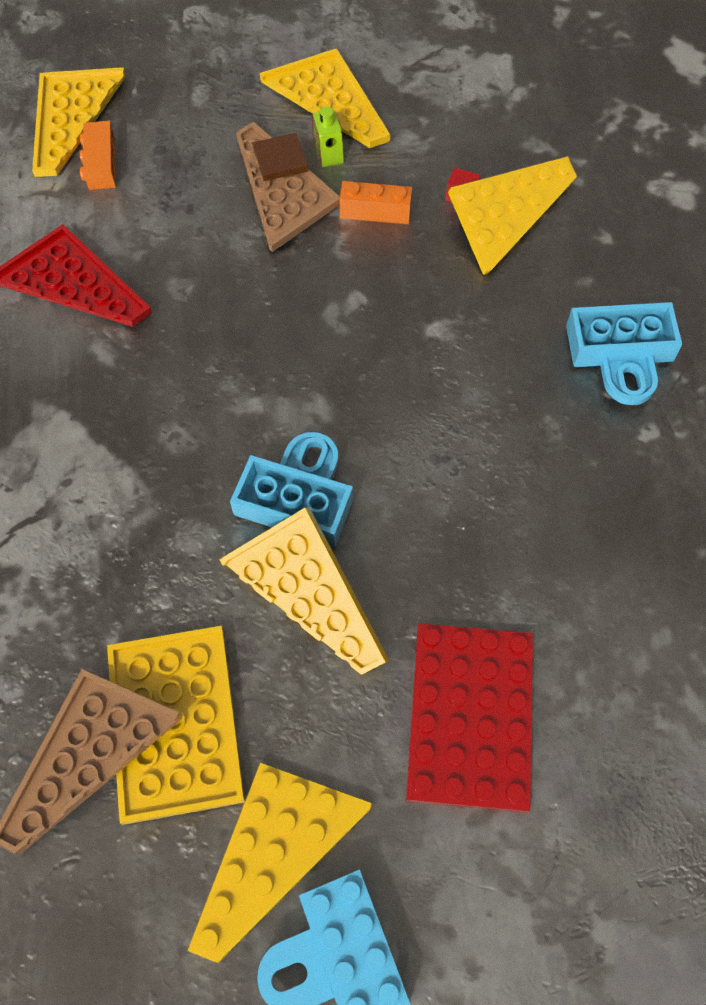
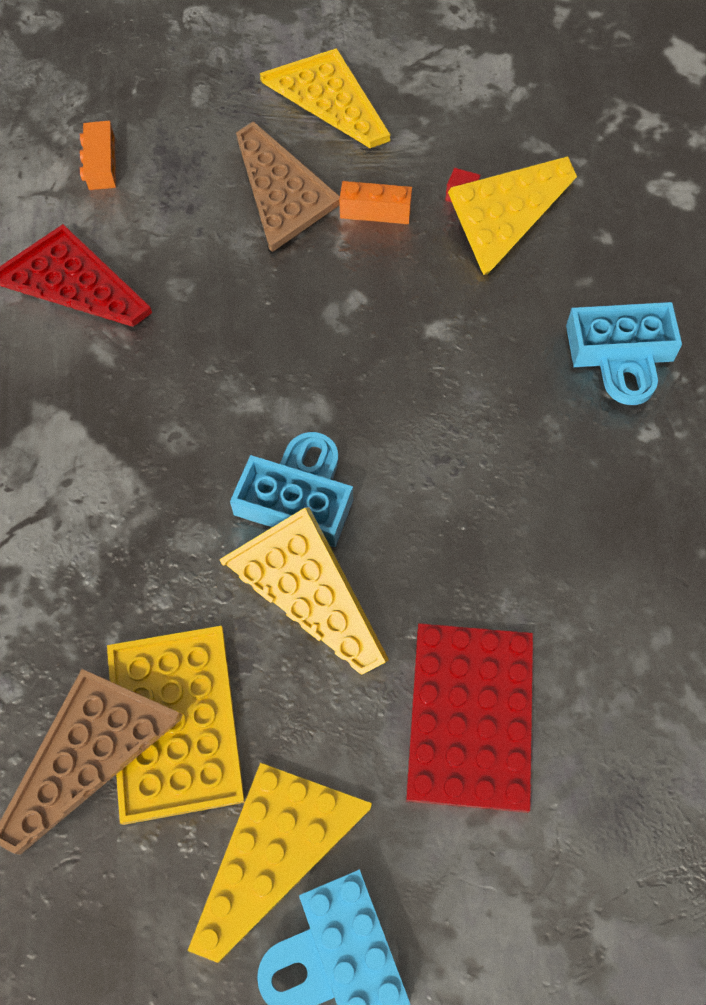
yellow wing [32,67,126,177] -> none
reddish brown tile [252,133,308,181] -> none
lime torso [312,107,344,167] -> none

